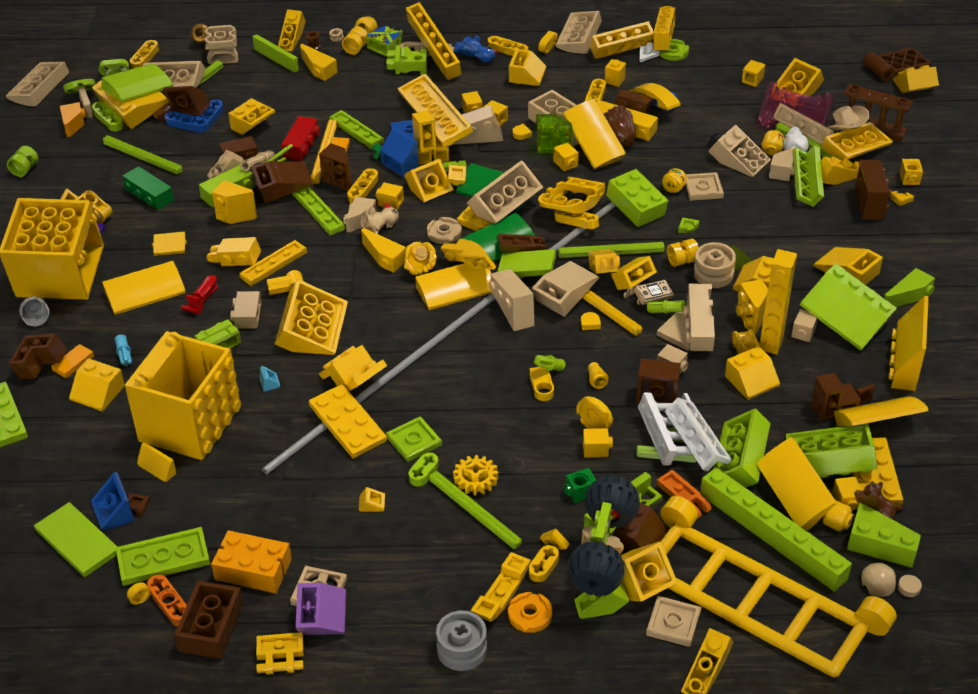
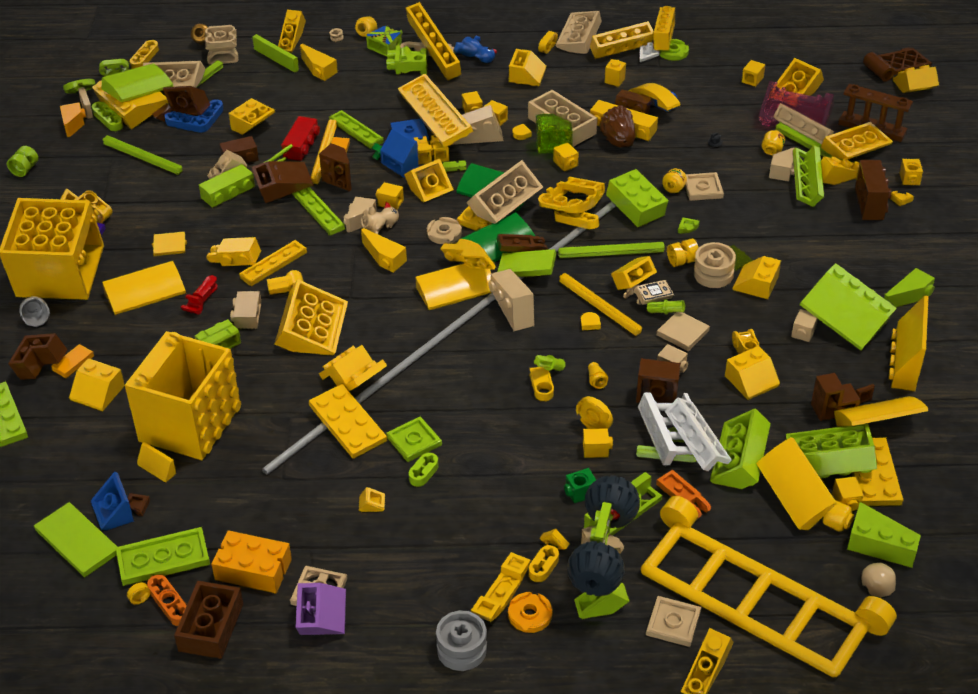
tan slope [6,62,69,106] -> none
medium azure axle [115,335,132,367] -> none
green brick [123,166,174,210] -> none
yellow slope [212,180,257,224] -> none
tan pin [240,150,275,171] -> none
yellow plate [256,632,304,675] -> none
medium azure slope [259,366,280,392] -> none
reddish brown bush [306,31,321,51] -> none
yellow wheel [342,26,368,55] -> none
yellow beam [347,169,378,203] -> none
yellow hair [404,242,437,275] -> none
yellow brick [412,110,437,152] -> none
lime axle [429,471,522,549] -> none
yellow tile [448,165,466,186] -> none
yellow gear [453,455,498,495] -> none
yellow beam [488,36,528,56] -> none
tan slope [532,261,599,317] -> none
yellow slope [563,99,626,169] -> none
yellow beam [585,79,606,102] -> none
yellow hinge [588,249,620,274] -> none
reddish brown slope [613,503,668,552] -> none
yellow slope [621,542,678,602] -> none
tan wedge [683,284,715,351] -> none
lime brick [700,467,852,592] -> none
tan slope [708,125,771,177] -> none
yellow slope [736,279,768,335] -> none
yellow brick [759,249,797,355] -> none
white head [783,126,809,158] -> none
yellow slope [813,247,883,285] -> none
tan hat [827,106,869,132] -> none
reddish brown animal [854,481,903,520] -> none
tan tile [898,575,922,597] -> none

